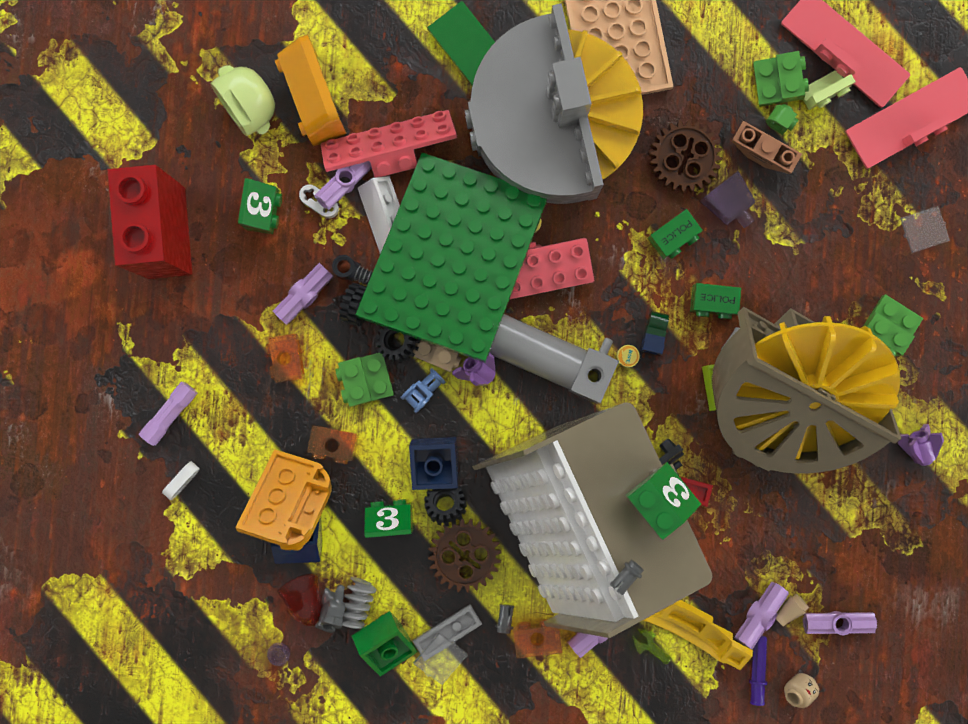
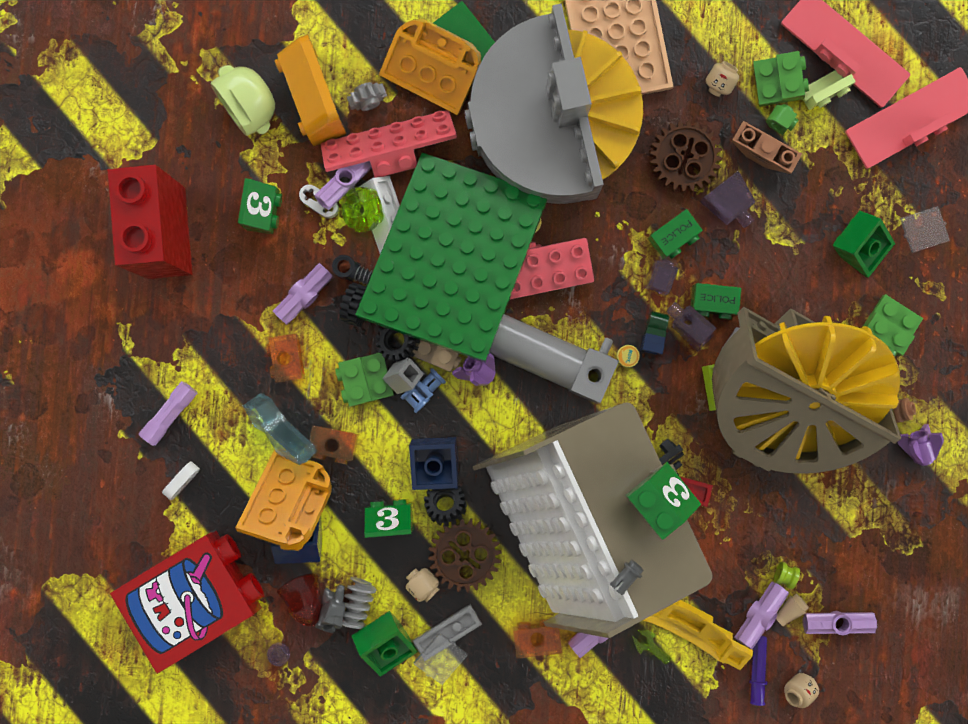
dark grey pin [495,604,514,634] -> none
none -> brick [109,531,265,674]
none -> clear light blue arch [243,393,317,465]
none -> clear neon green plate [342,187,384,232]
none -> light grey gear [347,82,387,111]
none -> light orange plate [379,19,481,115]
none -> light grey brick [383,358,424,394]
none -> tan head [406,568,439,602]
none -> brick [645,259,679,296]
none -> torso [666,302,717,352]
none -> tan head [706,61,739,97]
none -> lime wheel [774,562,800,589]
none -> green slope [833,210,895,278]
none -> nougat plate [893,398,916,423]

